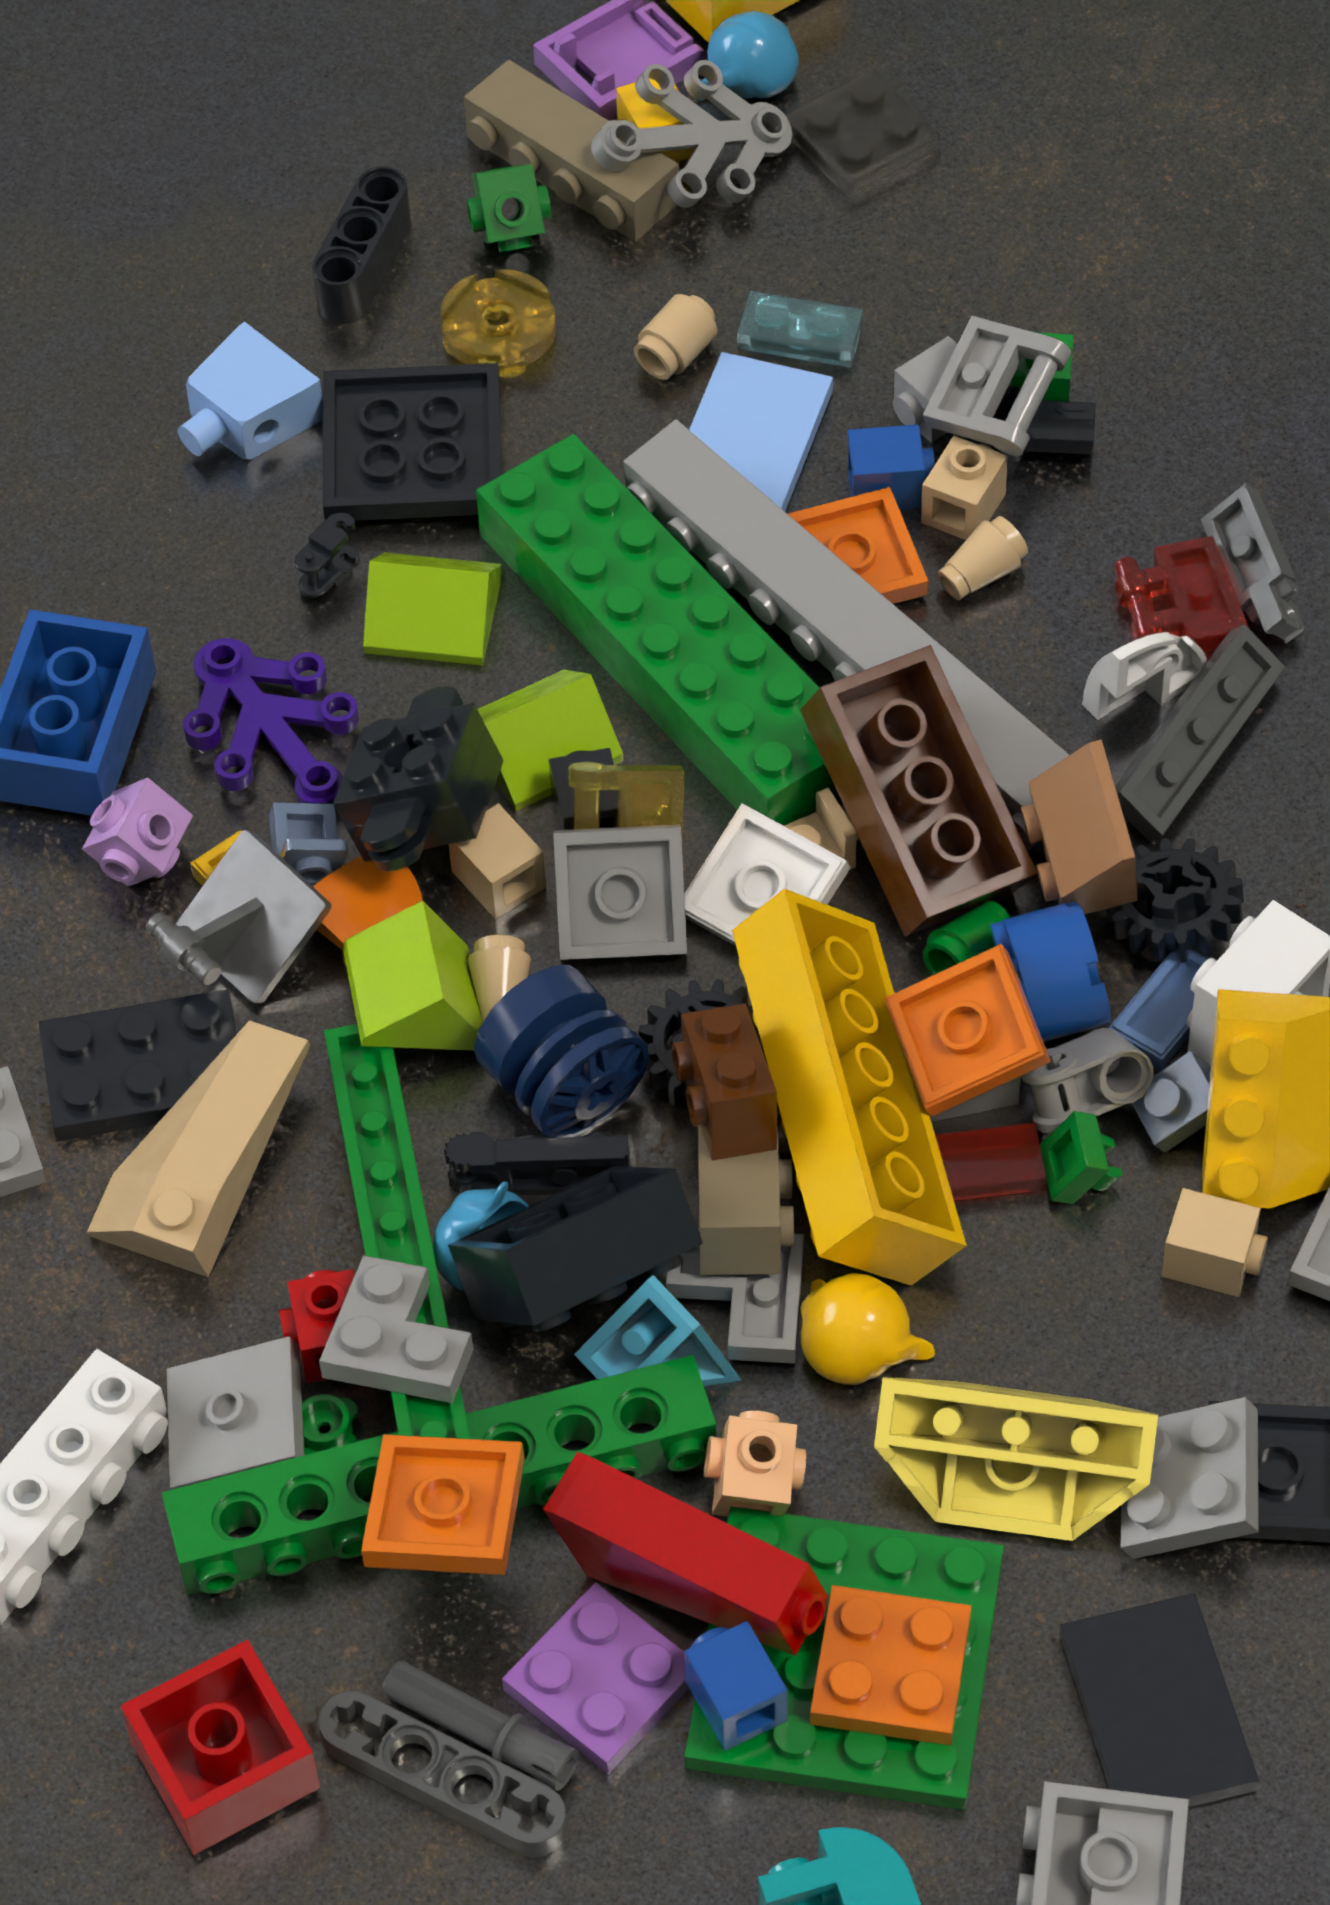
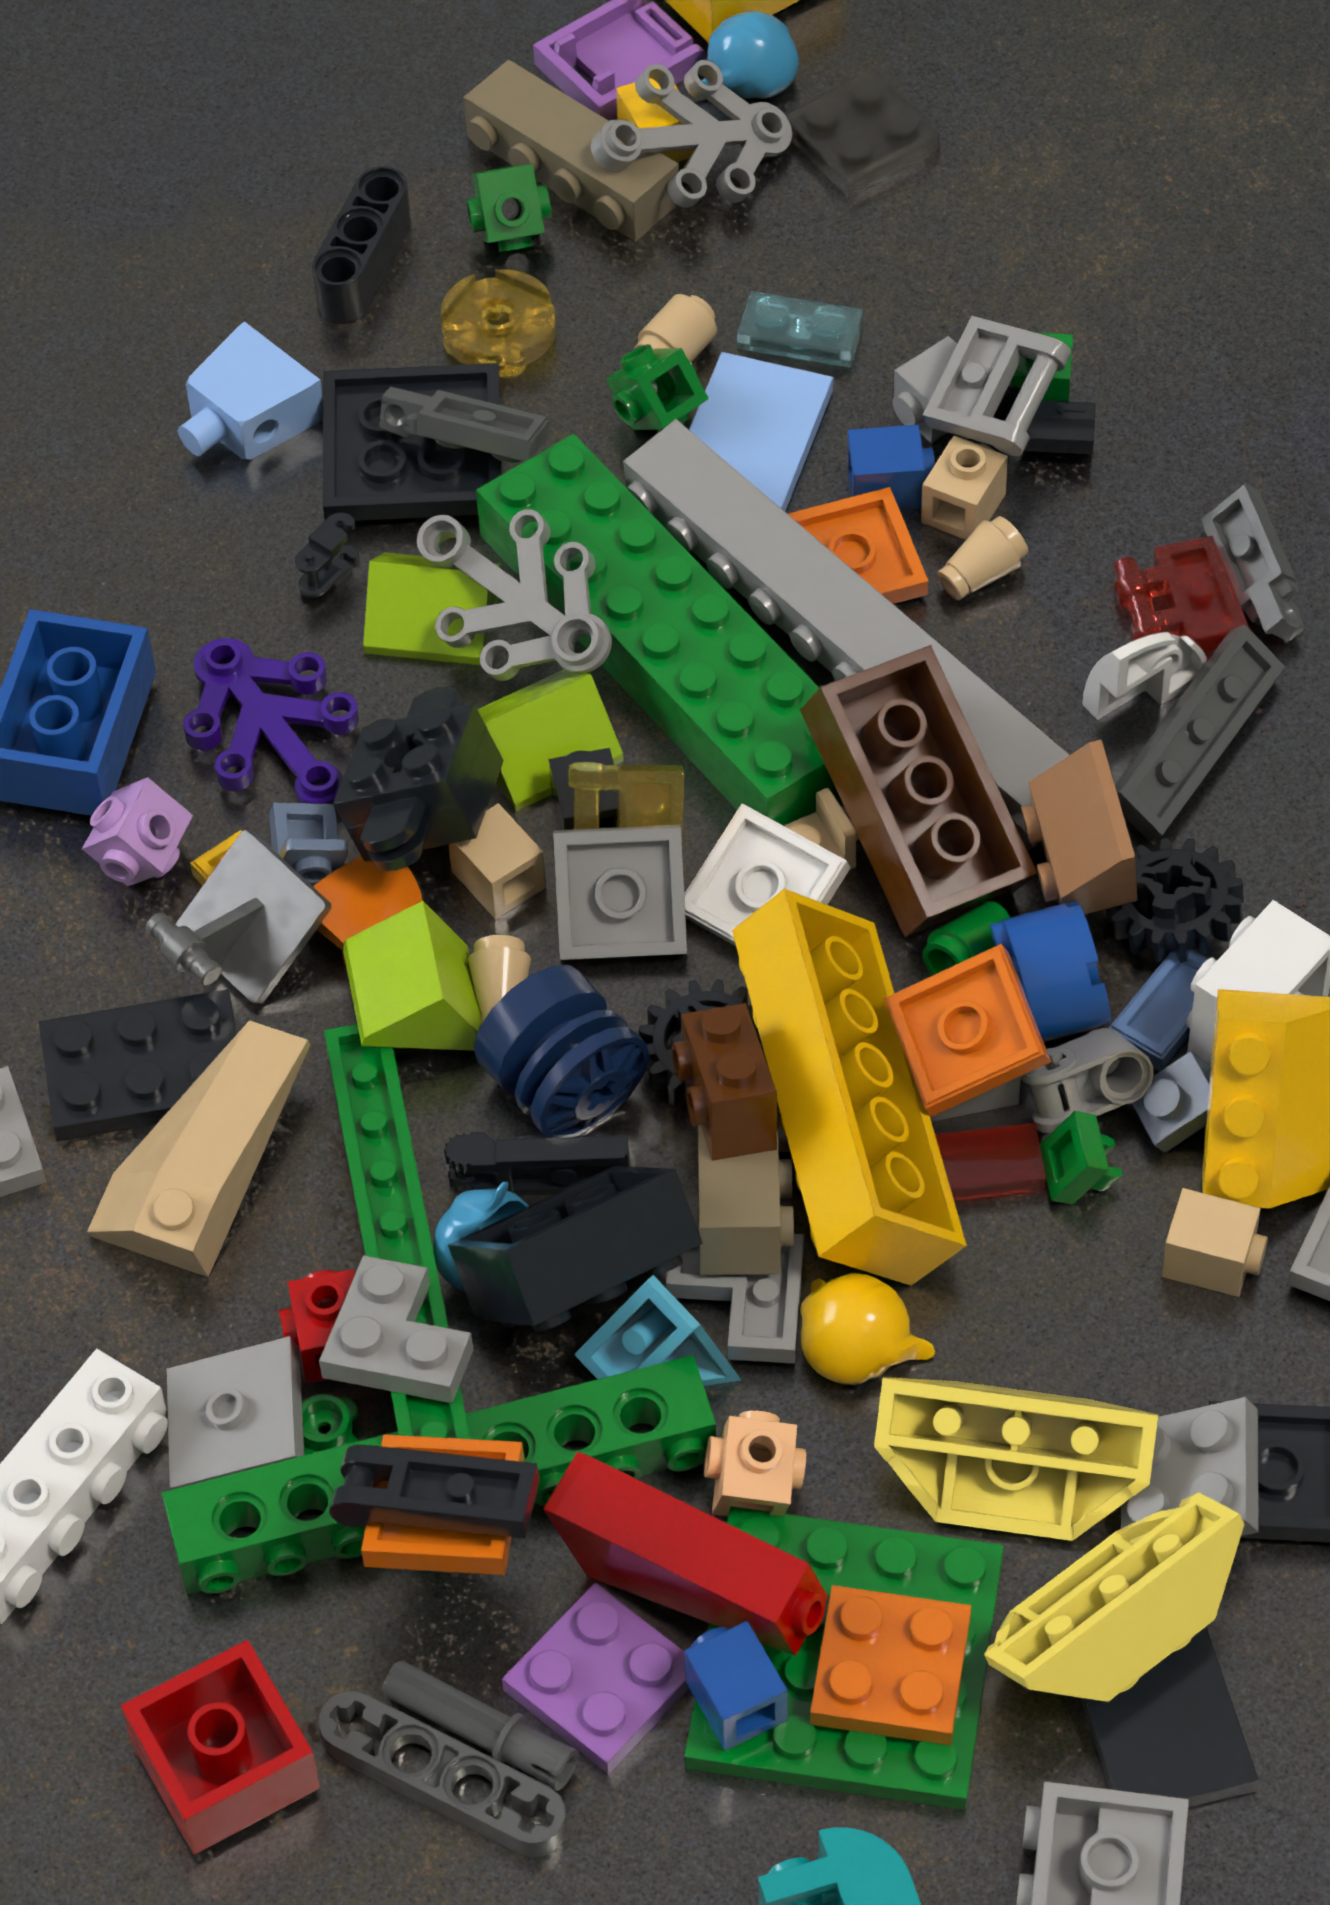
none -> black plate [329,1444,539,1539]
none -> dark grey hinge [379,386,549,463]
none -> light grey plant [417,509,612,681]
none -> green brick [605,344,709,433]
none -> light yellow wedge [984,1492,1244,1702]

